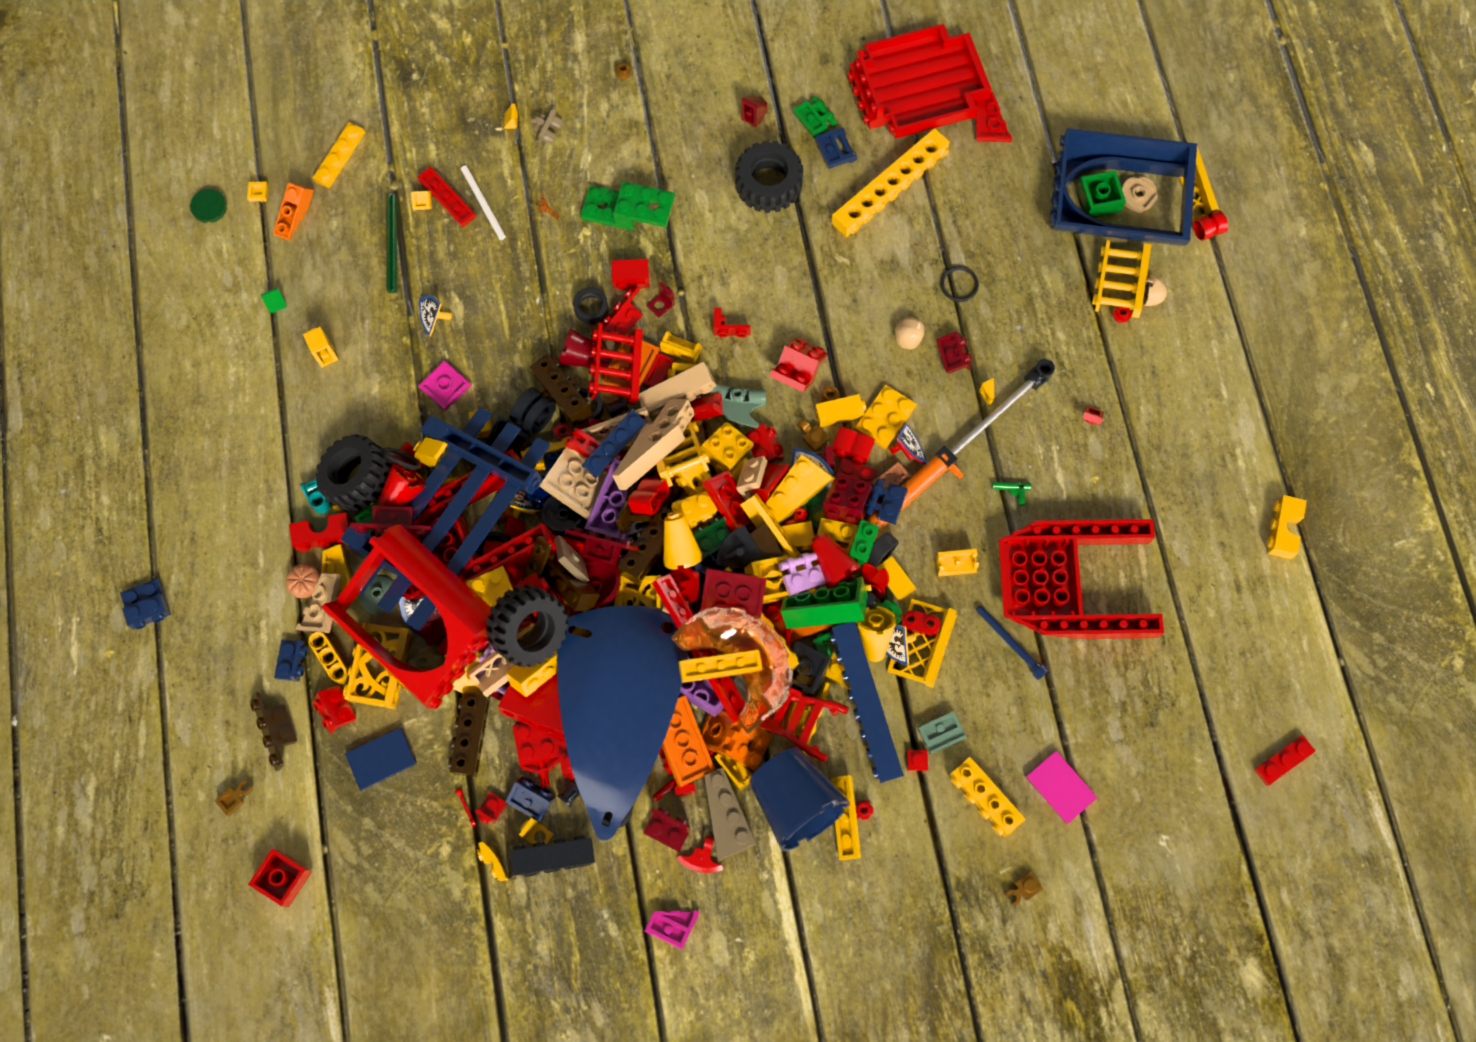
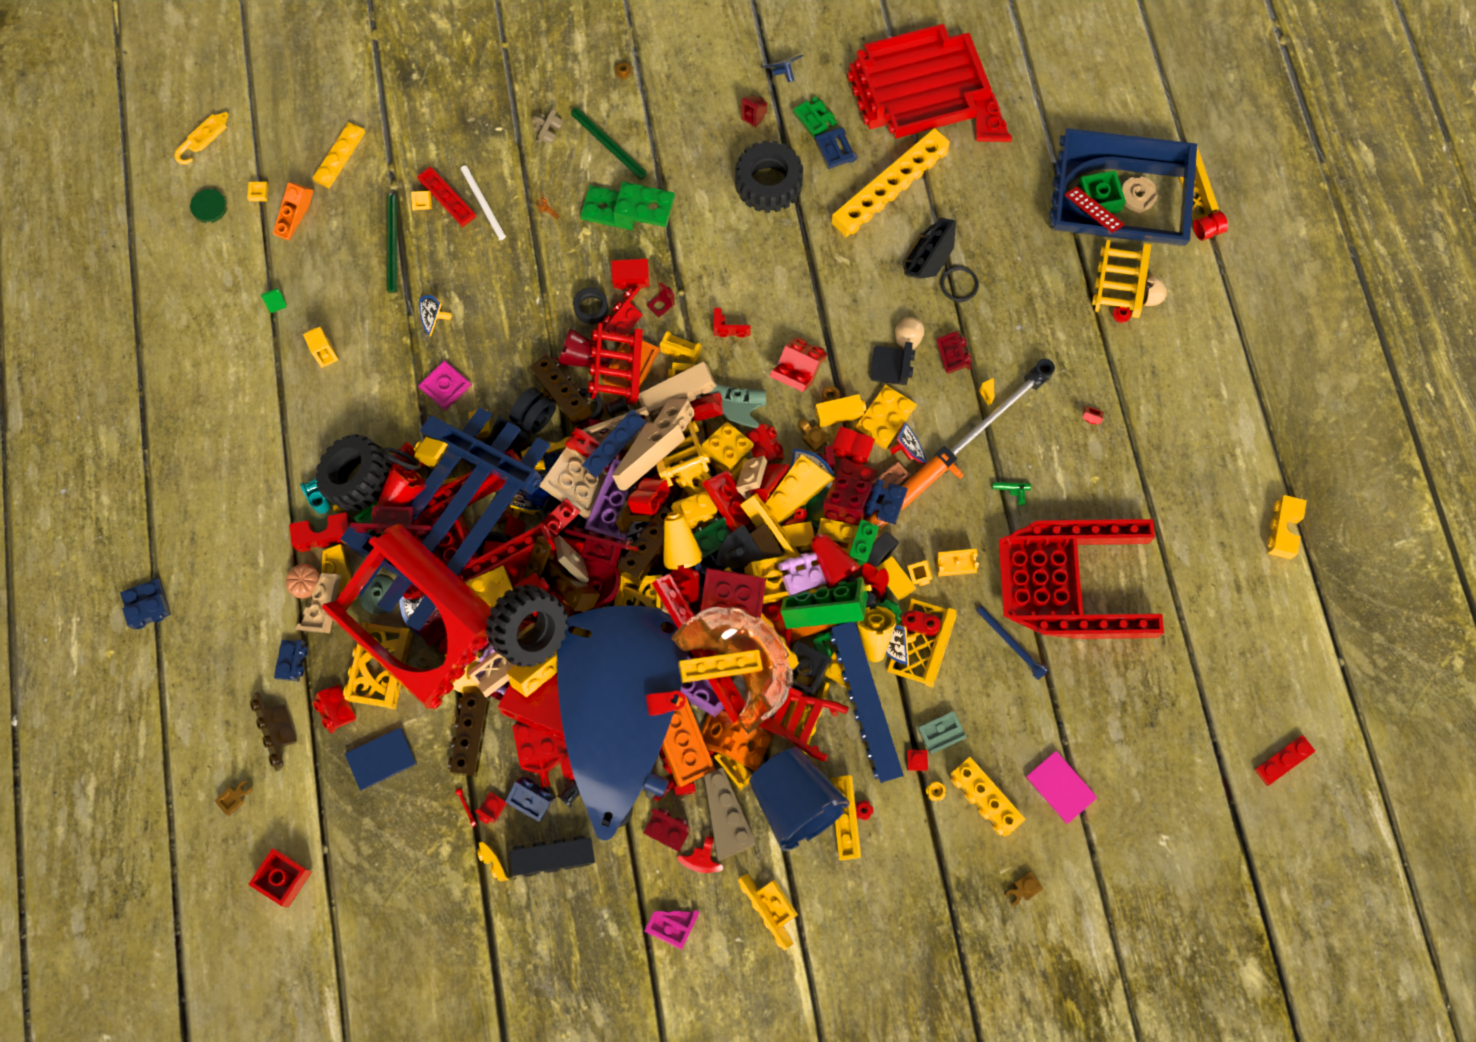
yellow beam [309,632,349,684] -> none
yellow slope [504,104,518,129] -> none
yellow bracket [519,818,554,845] -> none
red plate [553,423,572,441] -> none
red tile [642,352,675,388] -> none
none -> yellow plate [174,112,229,164]
none -> red hips [542,497,581,536]
none -> dark green axle [571,107,647,180]
none -> dark blue piece [643,772,669,799]
none -> red piece [645,691,686,716]
none -> yellow bracket [738,874,798,951]
none -> dark blue shield [761,54,803,82]
none -> black bracket [870,342,916,385]
none -> black wedge [902,218,956,279]
none -> yellow brick [908,559,933,586]
none -> yellow plate [926,781,946,801]
none -> red sticker [1065,187,1125,233]

